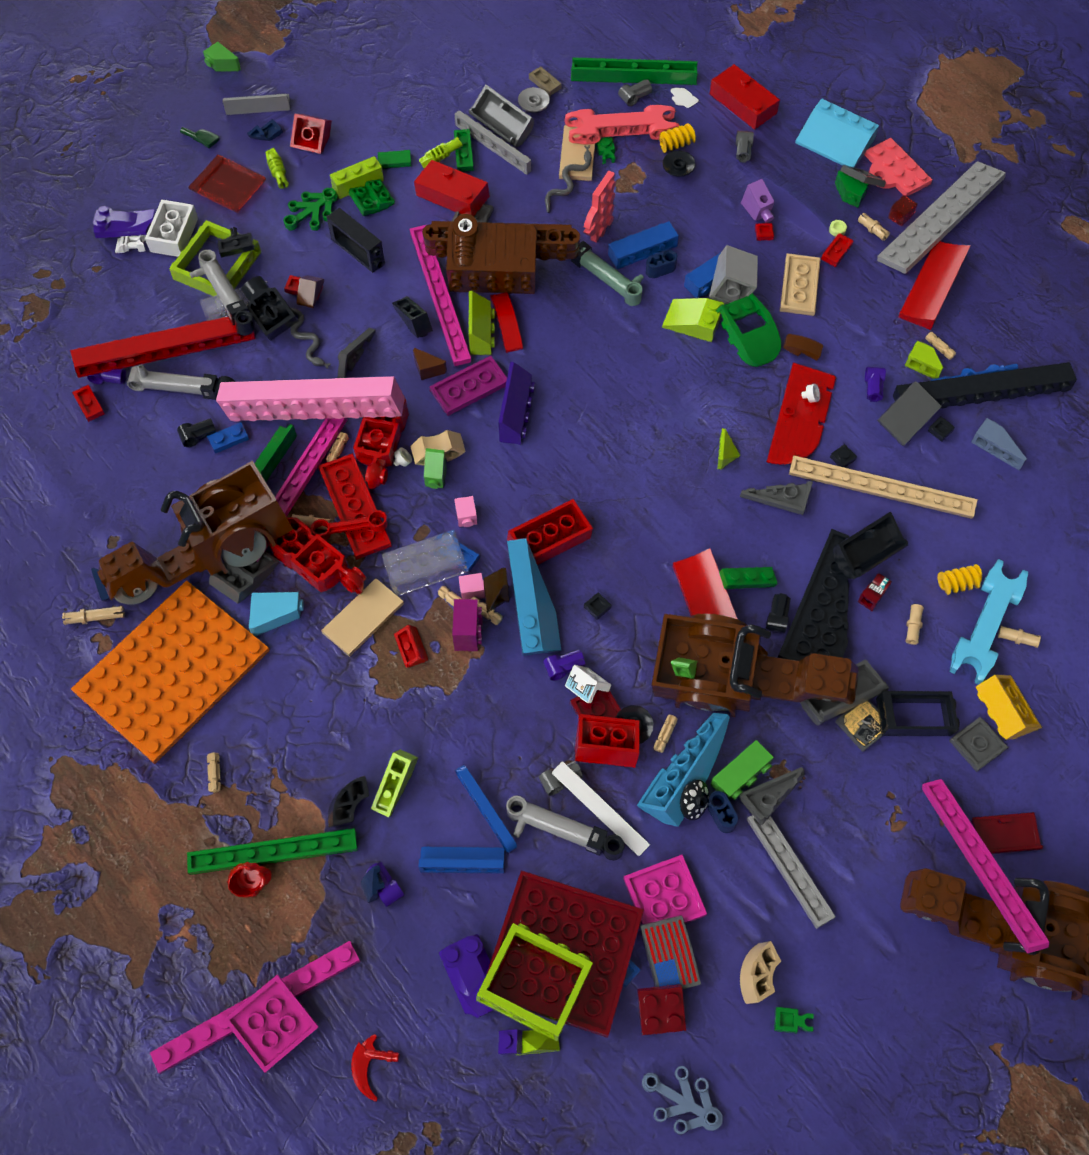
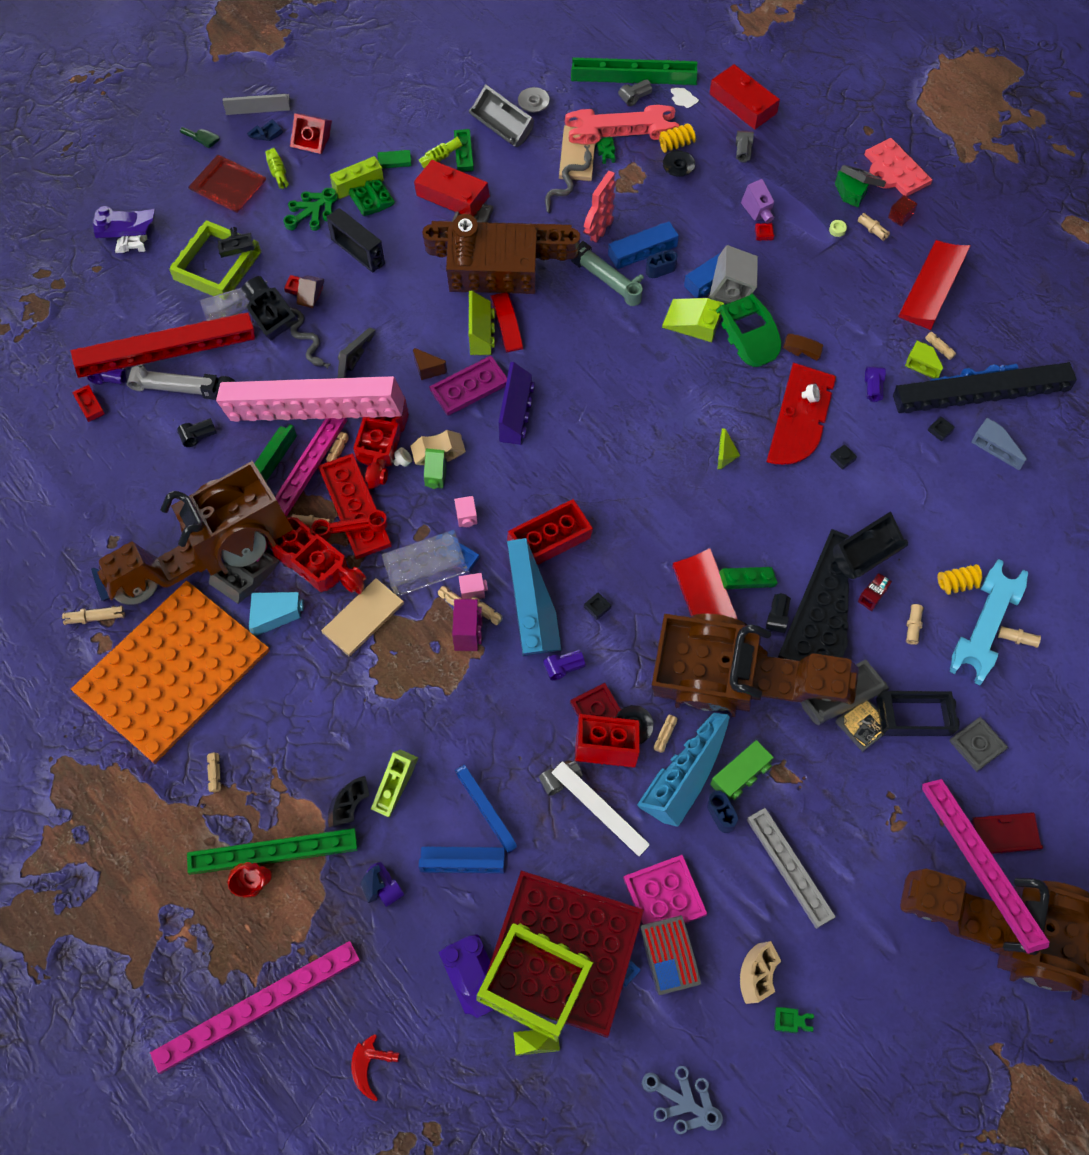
white brick [145,199,198,257] -> none
light grey piece [190,250,254,336] -> none
bright green slope [203,42,241,71] -> none
blue plate [207,422,249,454] -> none
dark pink plate [223,974,319,1073] -> none
black slope [392,296,433,338] -> none
red slope [394,625,428,668] -> none
dark pink plate [410,225,471,366] -> none
light grey plate [455,110,531,175] -> none
dark brown slope [484,568,509,613] -> none
dark purple plate [498,1029,522,1055] -> none
light grey piece [506,796,624,861] -> none
dark tan plate [529,66,562,96] -> none
white panel [565,665,611,703] -> none
dark red plate [637,984,686,1035] -> none
bright green slope [671,658,697,679] -> none
black dish [680,779,709,820] -> none
dark grey wing [740,481,813,515] -> none
dark grey wing [740,767,805,825] -> none
tan tile [780,253,821,316] -> none
tan plate [789,455,978,519] -> none
medium azure slope [795,99,879,167] -> none
red plate [821,233,853,267] -> none
light grey plate [877,161,1006,274] -> none
dark grey tile [877,381,941,446] -> none
yellow slope [976,675,1042,740] -> none

